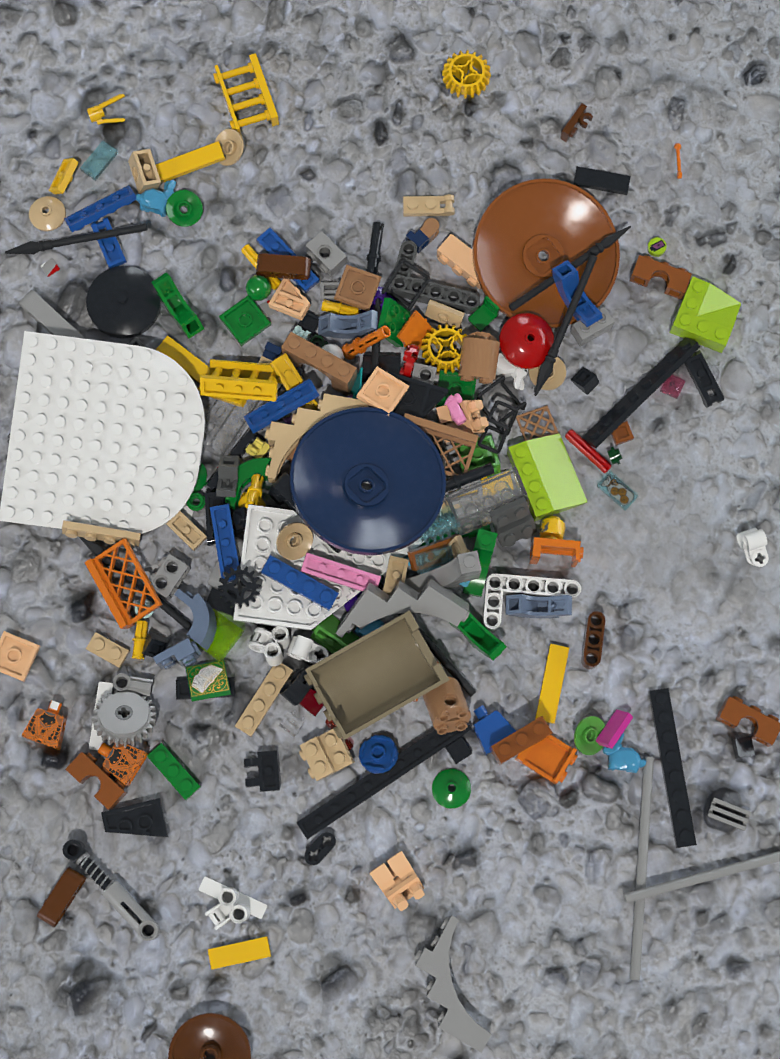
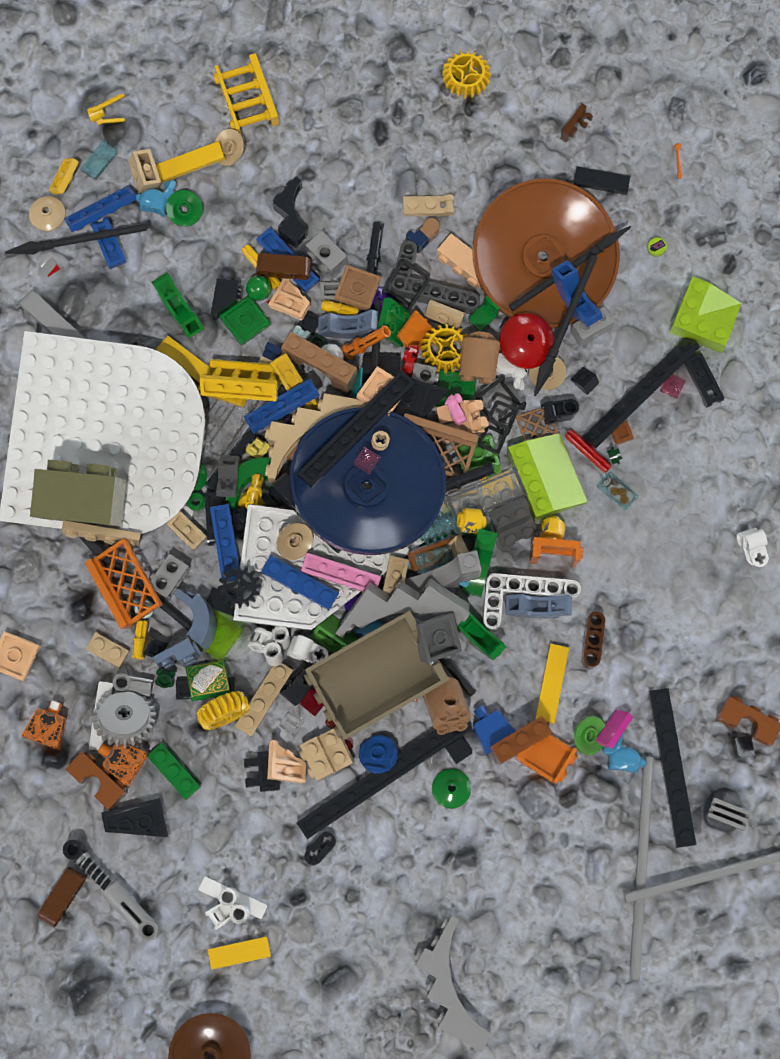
black dish [86,266,162,338] -> none
light nougat hips [369,851,425,911] -> none
dark orange arch [630,255,692,300] -> none
none -> olive brick [30,460,127,527]
none -> dark green plate [155,668,175,688]
none -> yellow gear [196,691,250,730]
none -> black slope [211,278,243,320]
none -> light nougat wing [268,740,306,784]
none -> black arch [273,176,308,249]
none -> black plate [297,370,415,488]
none -> clear pink tile [354,447,381,474]
none -> tan bush [371,431,390,451]
none -> dark grey plate [416,613,462,665]
none -> yellow head [456,508,486,534]
none -> black piece [541,399,579,425]

